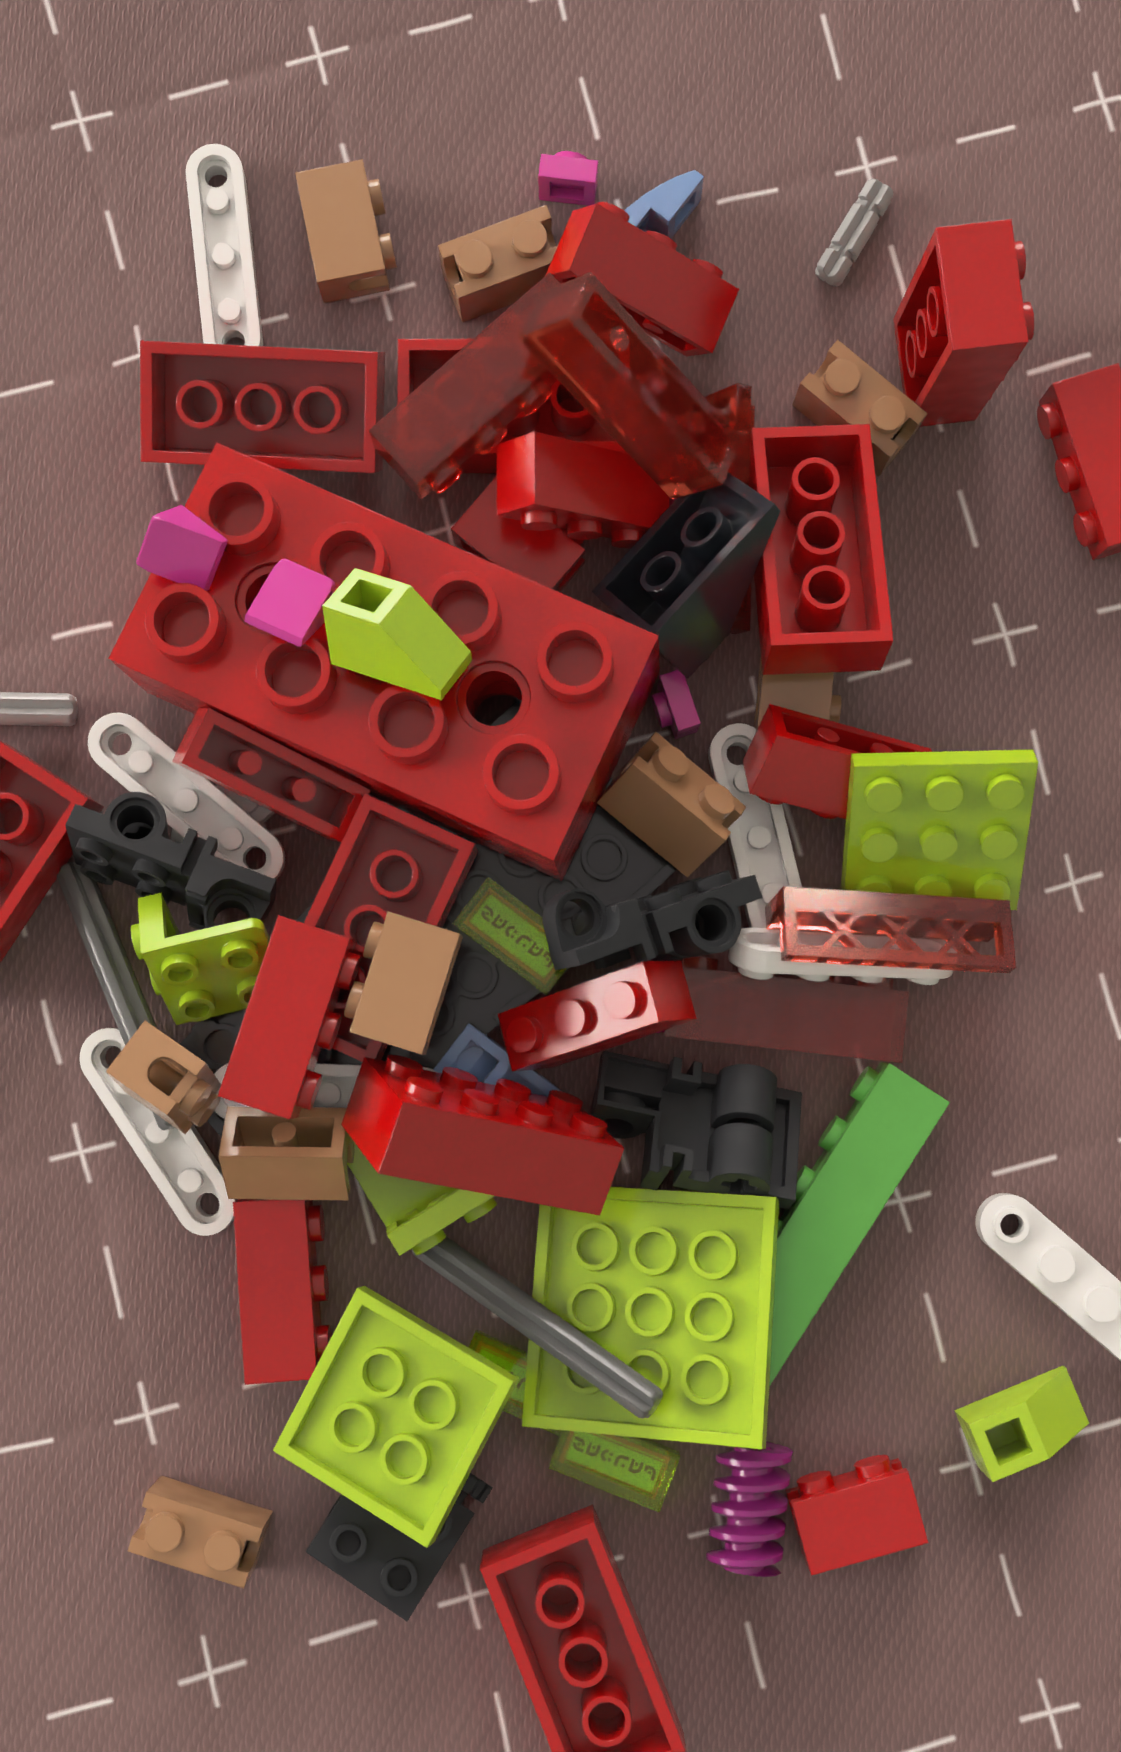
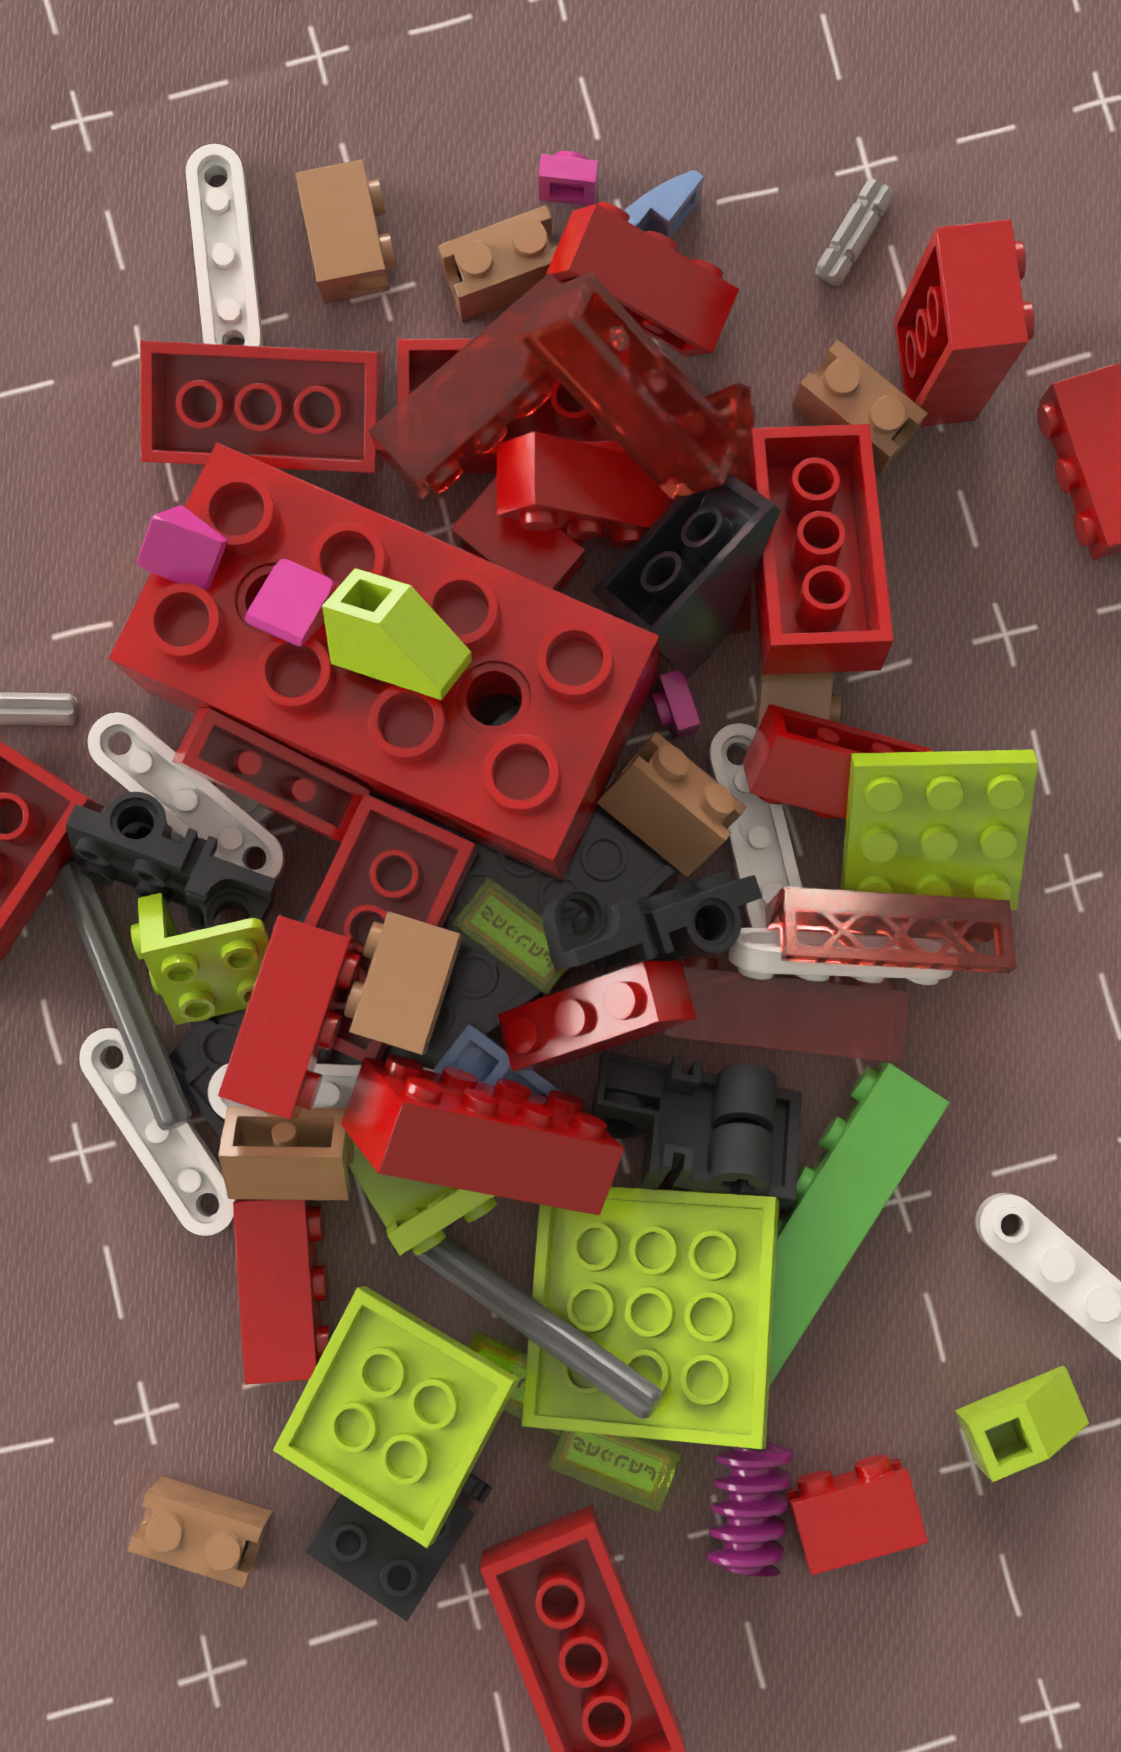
medium nougat brick [106,1020,221,1134] -> none

